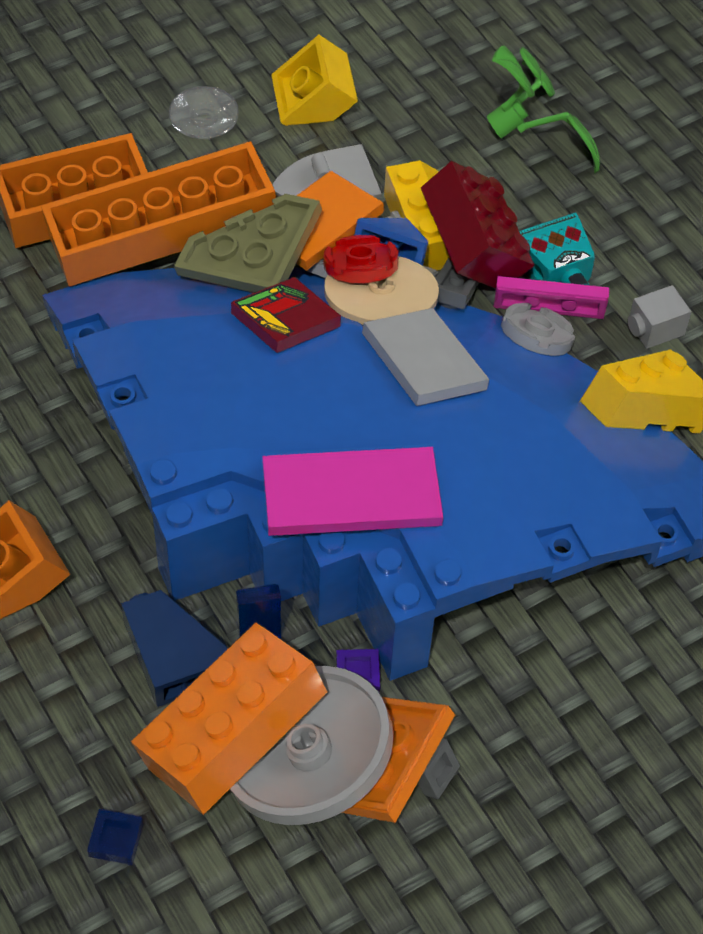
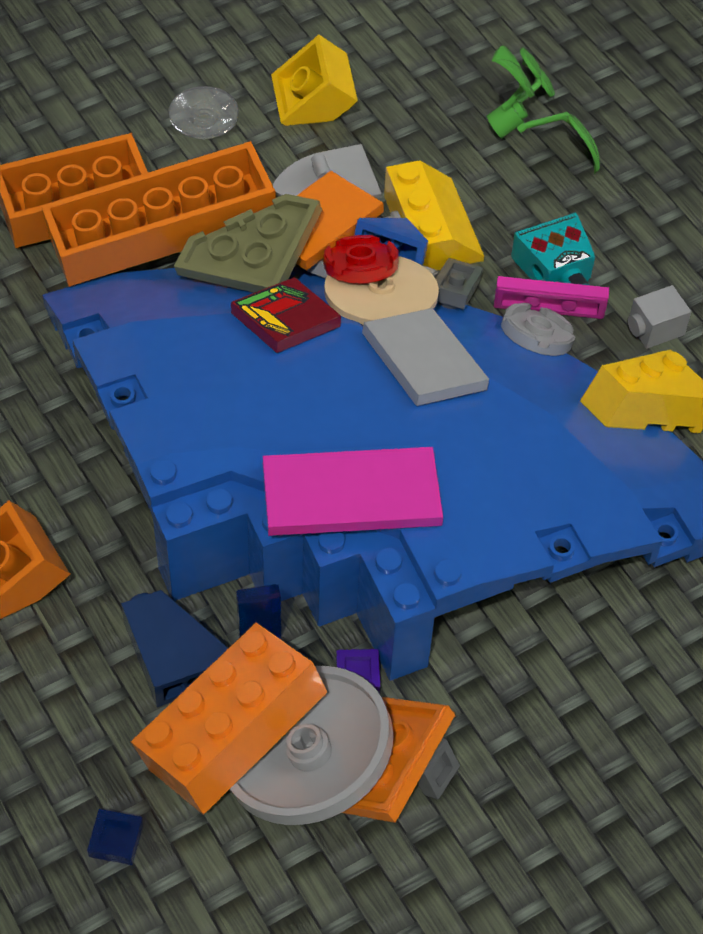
dark red brick [420,160,534,288] -> none

